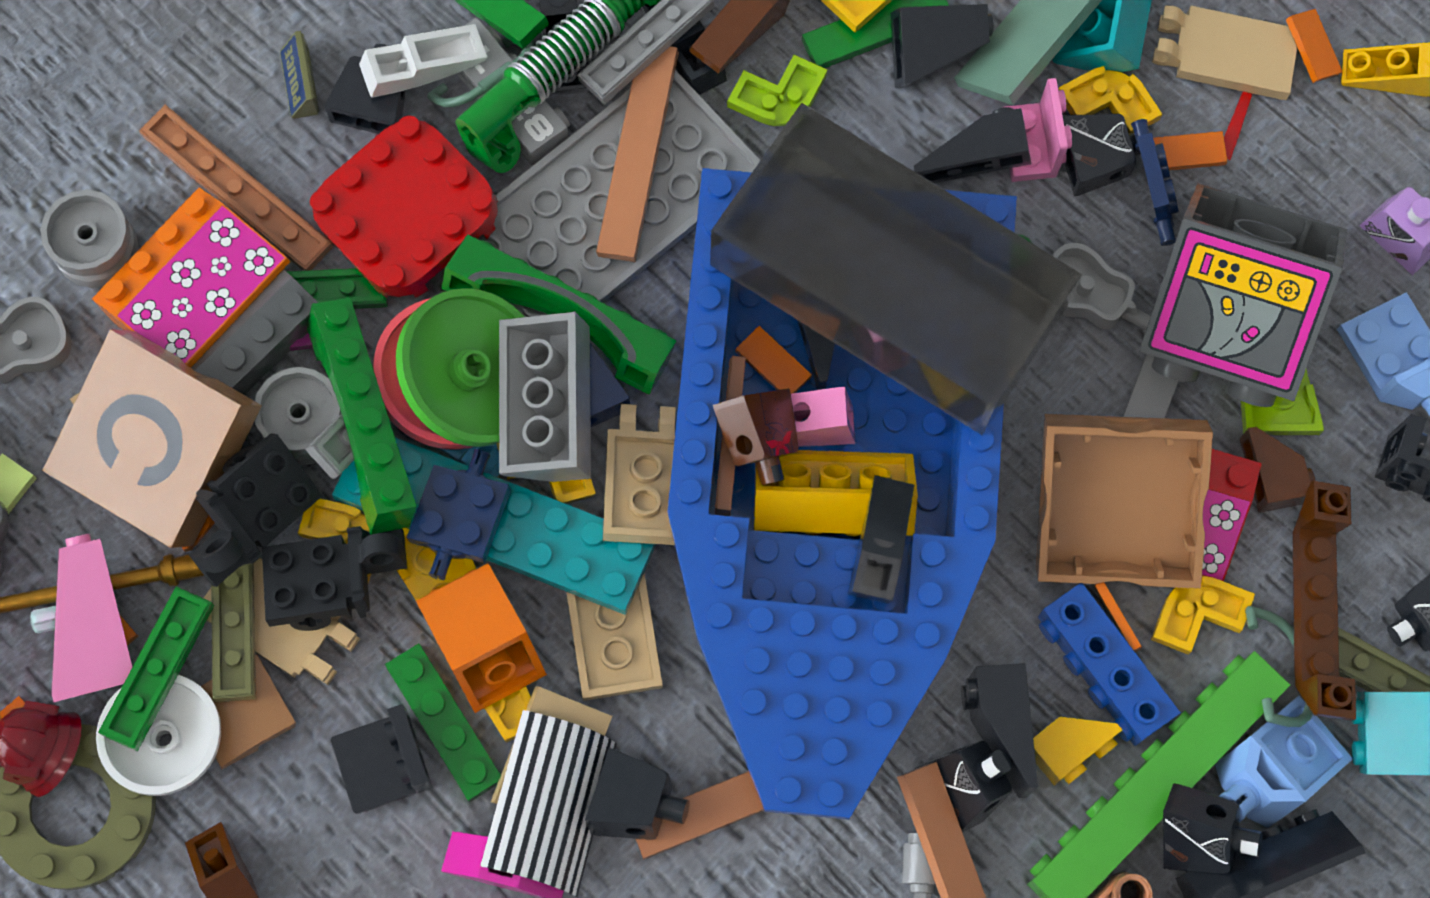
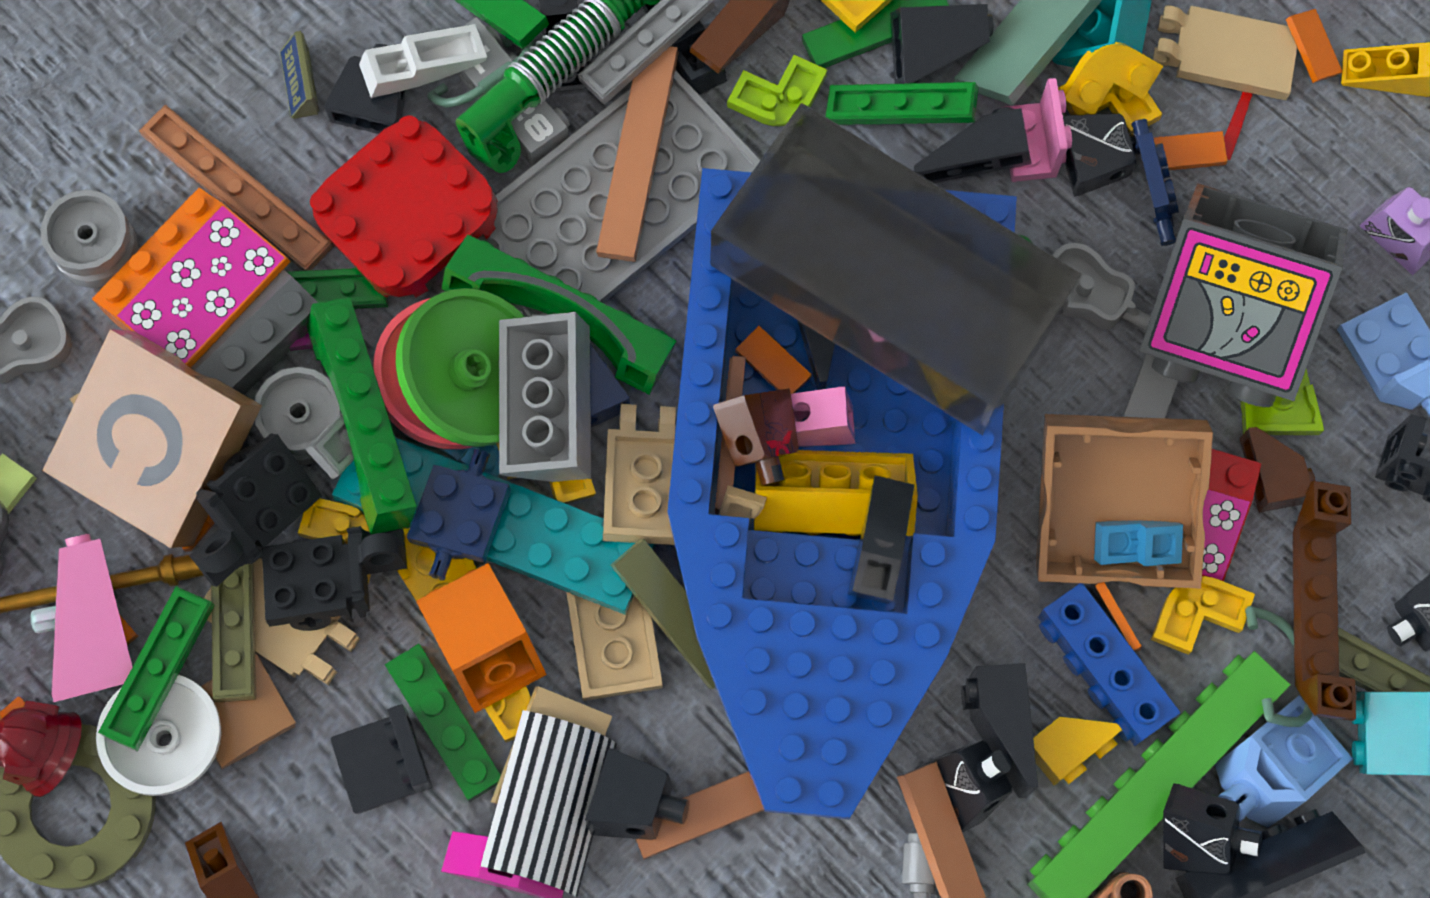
none -> olive tile [610,539,716,689]
none -> tan tile [718,485,766,519]
none -> green tile [825,82,979,125]
none -> yellow plate [1062,42,1163,115]
none -> dark azure slope [1094,520,1183,566]

